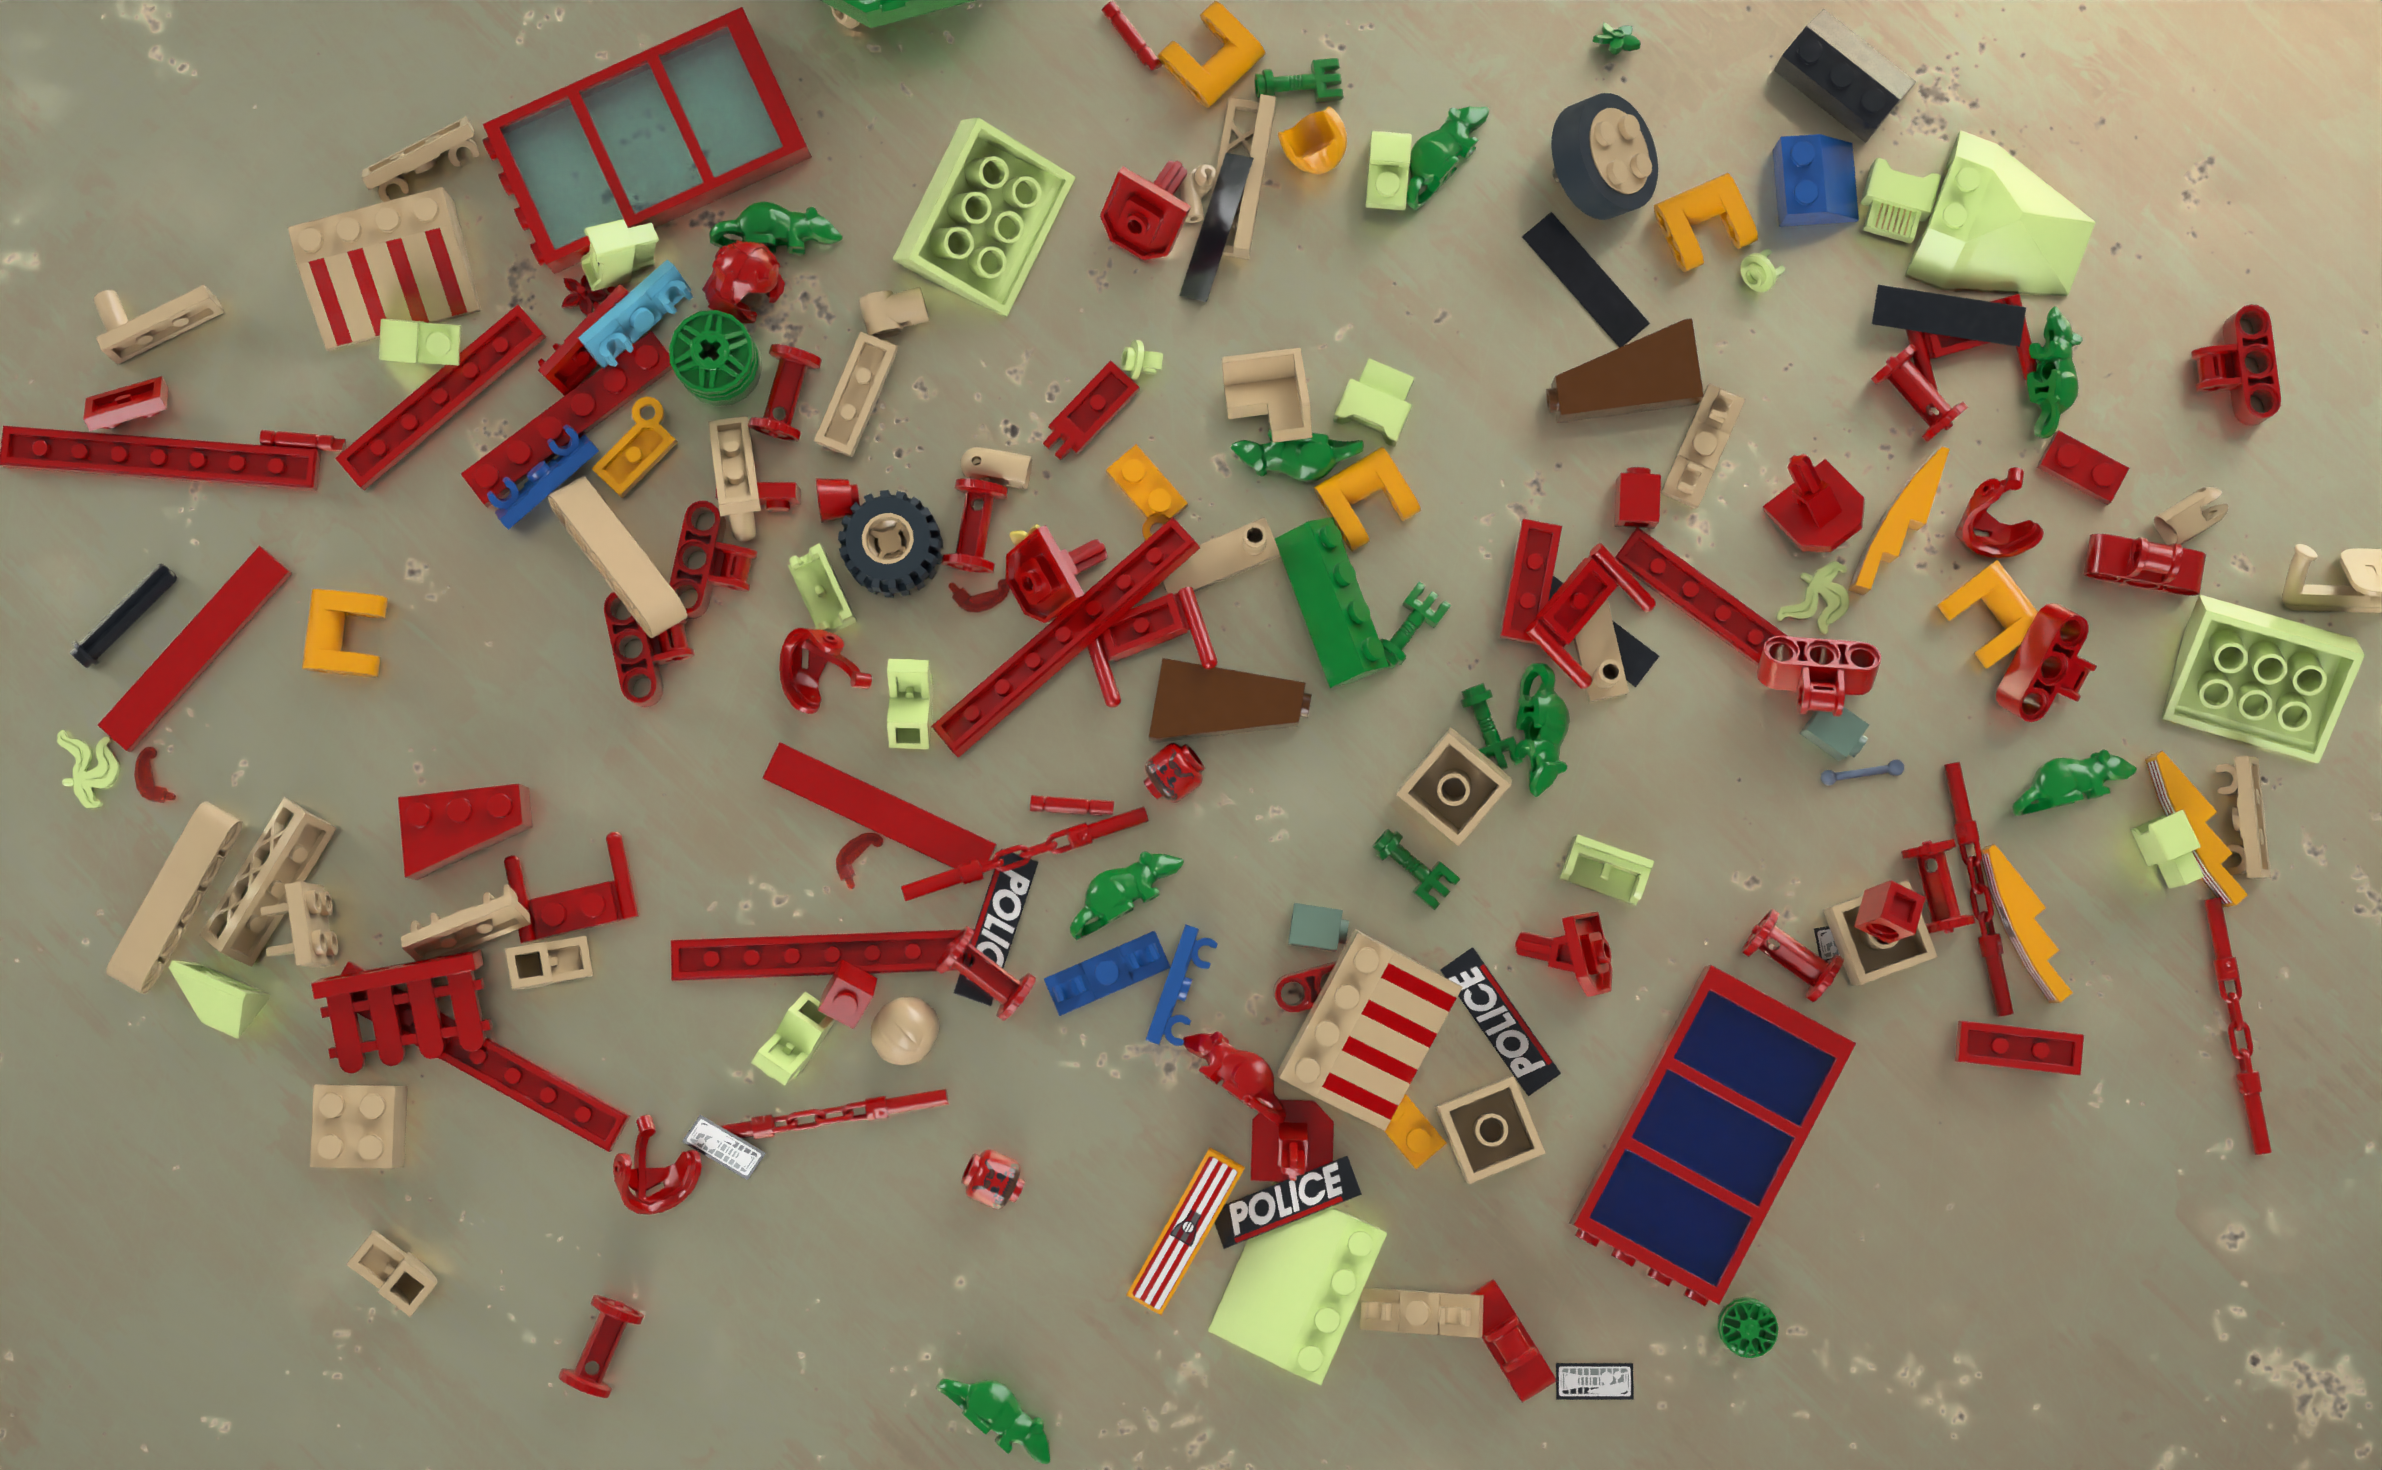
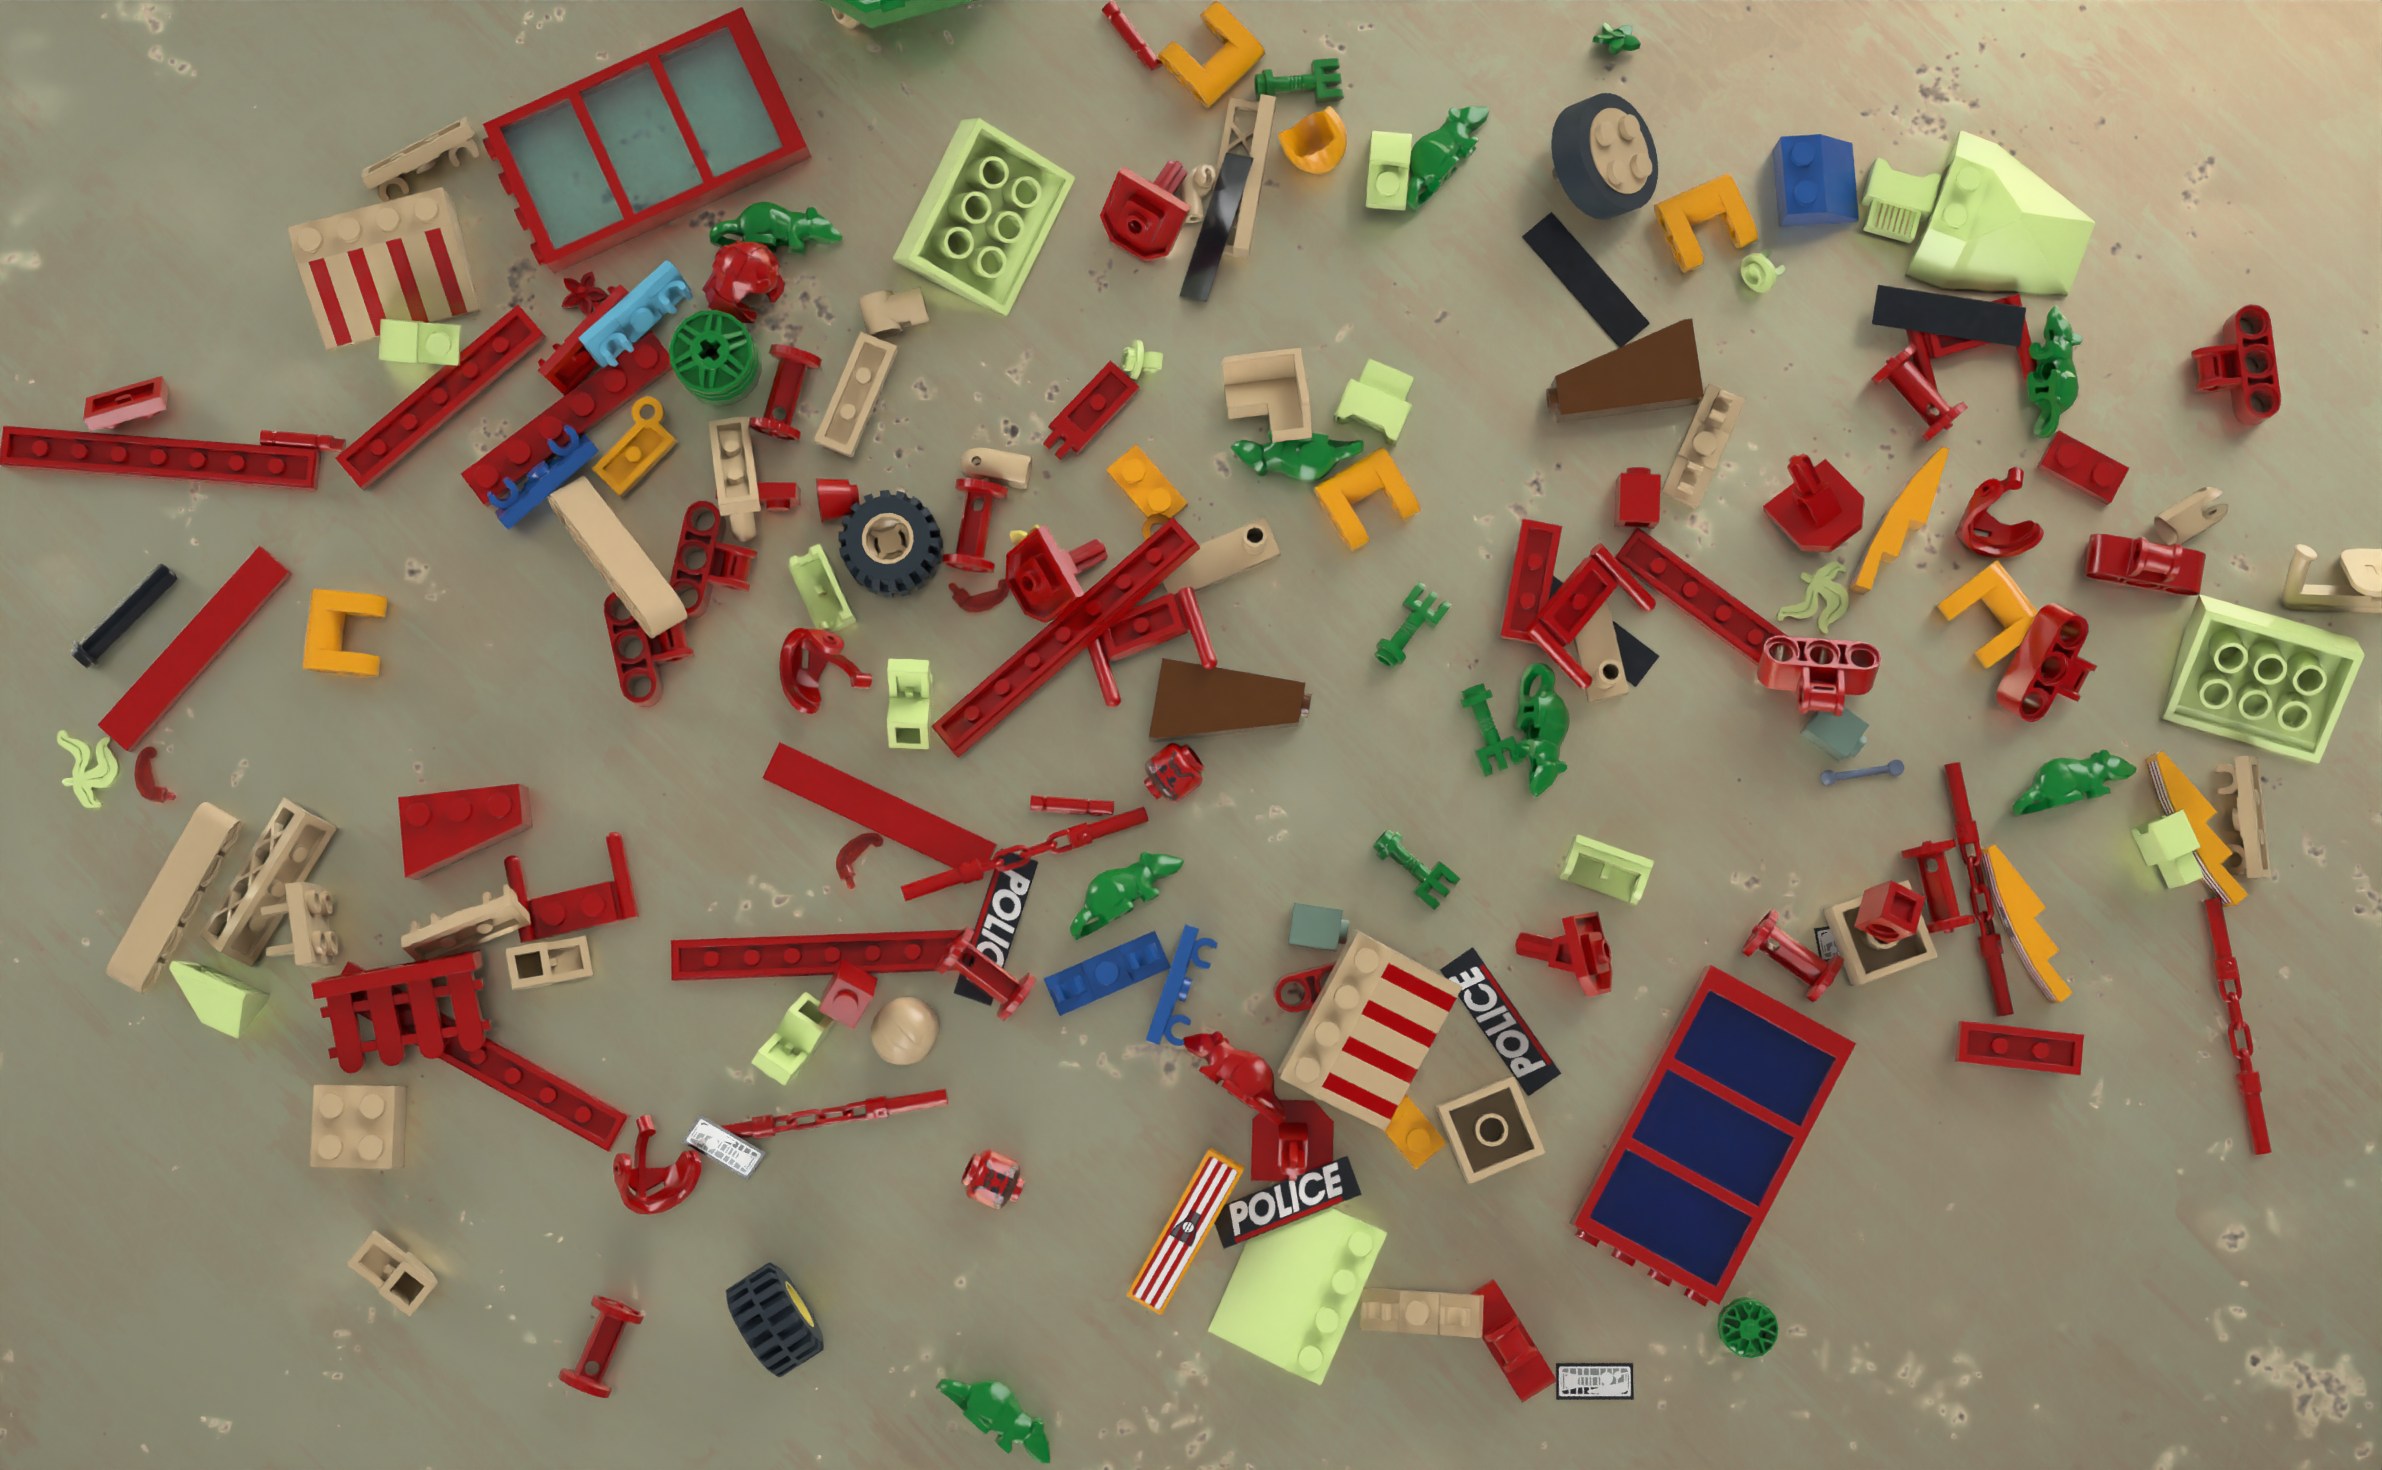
tan piece [93,285,224,365] -> none
yellowish green piece [581,219,659,291] -> none
green brick [1275,517,1389,688] -> none
tan brick [1396,727,1513,847] -> none
black slope [1774,9,1916,143] -> none
none -> black wheel [726,1262,824,1377]

